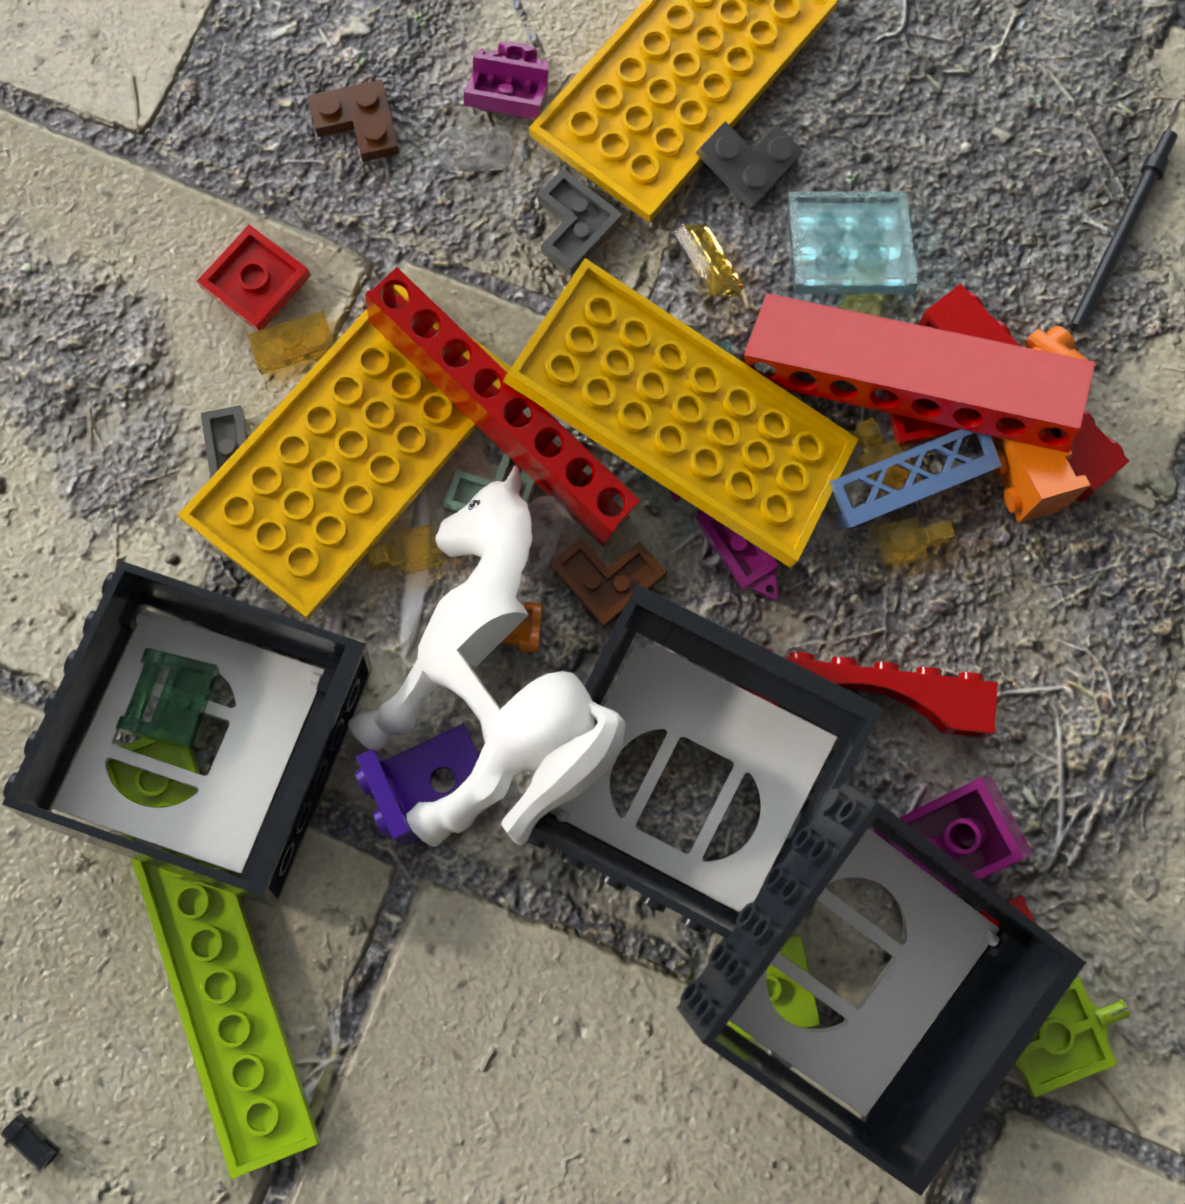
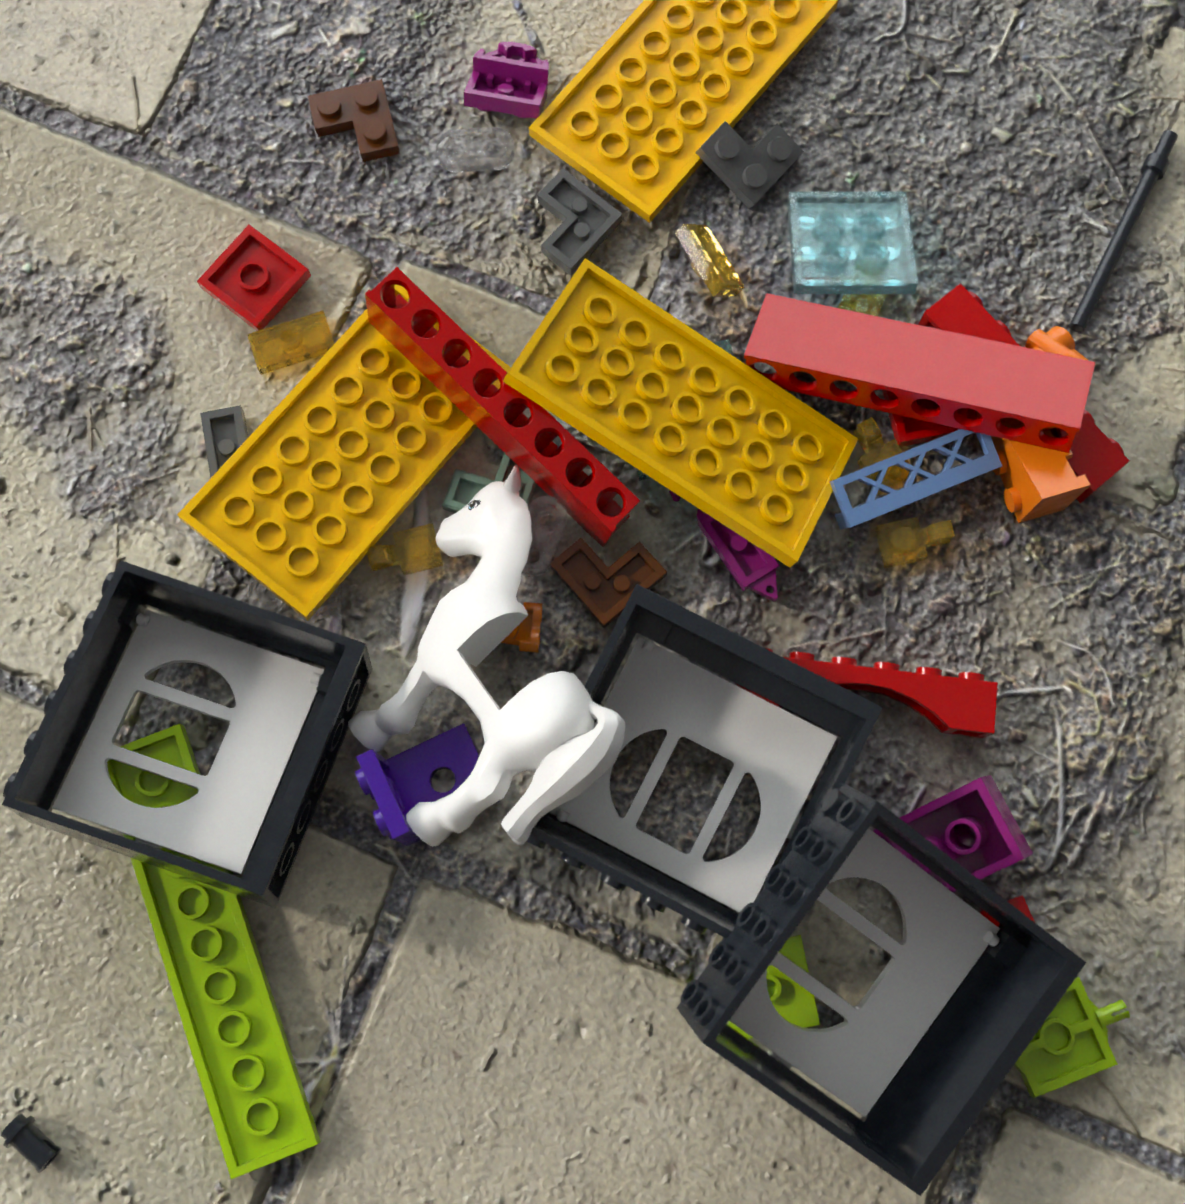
clear green plate [115,648,219,750] -> none

